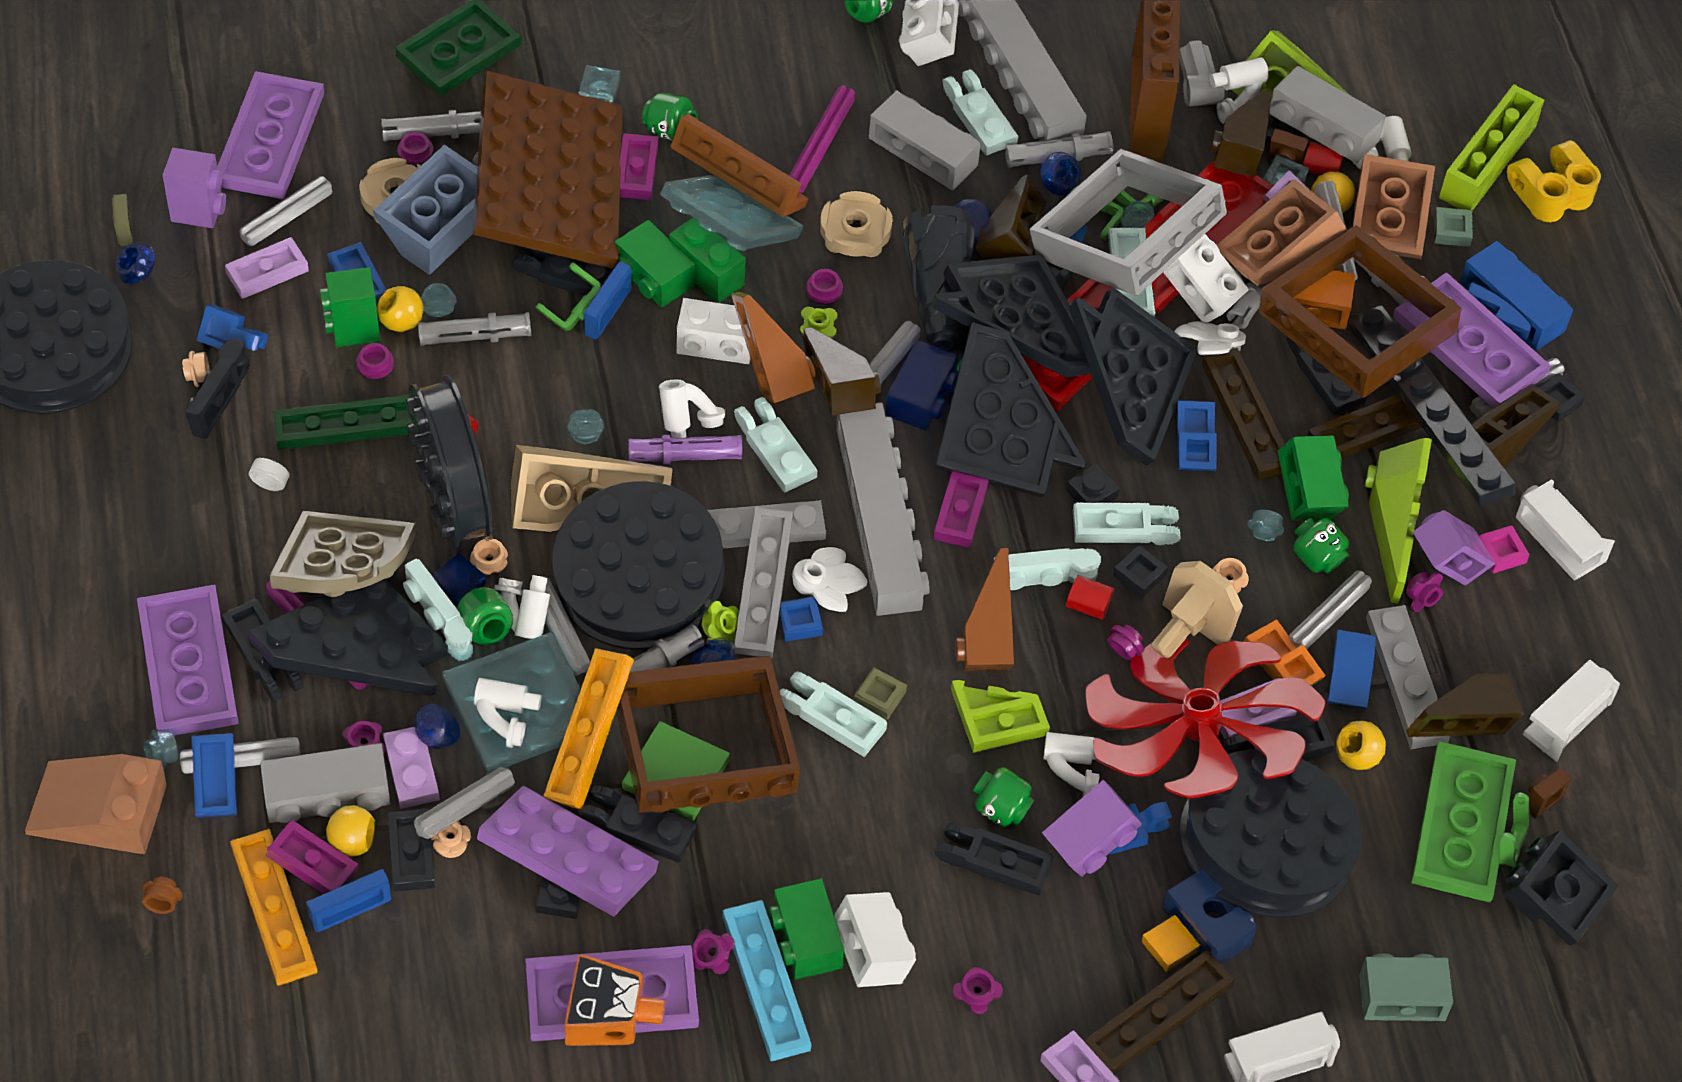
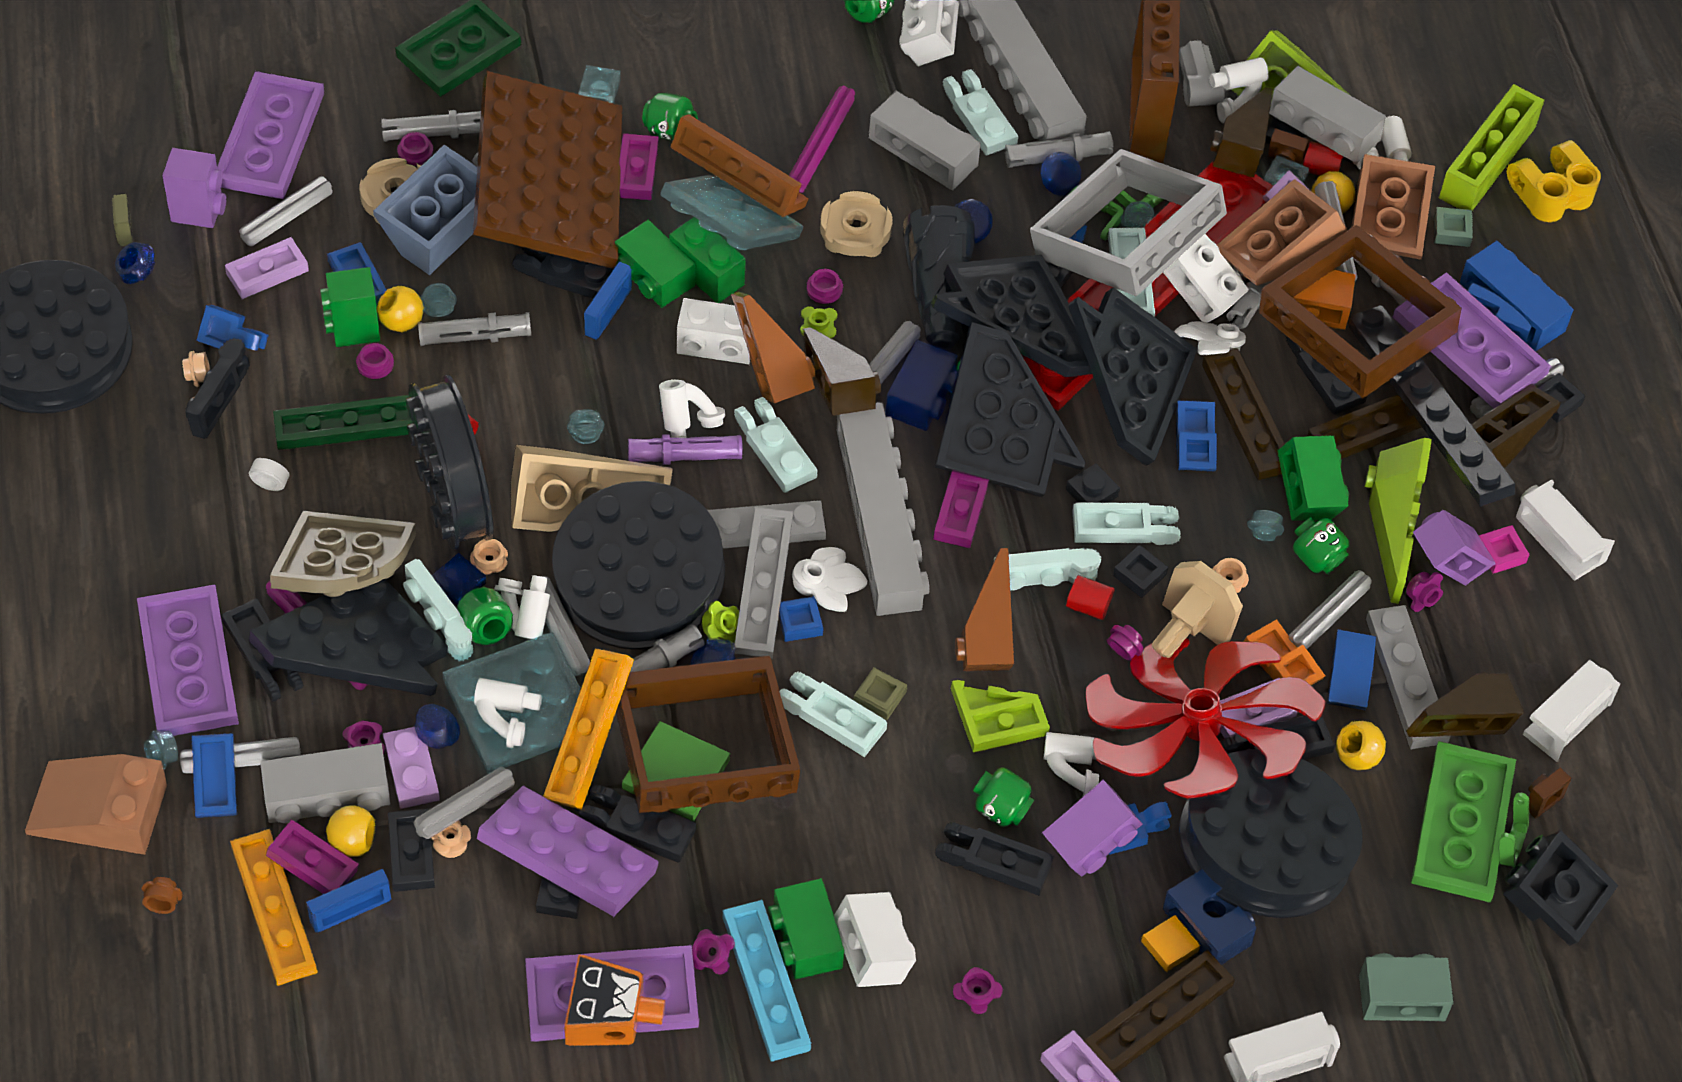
bright green piece [535,262,601,331] -> none
dark brown slope [975,175,1046,261] -> none

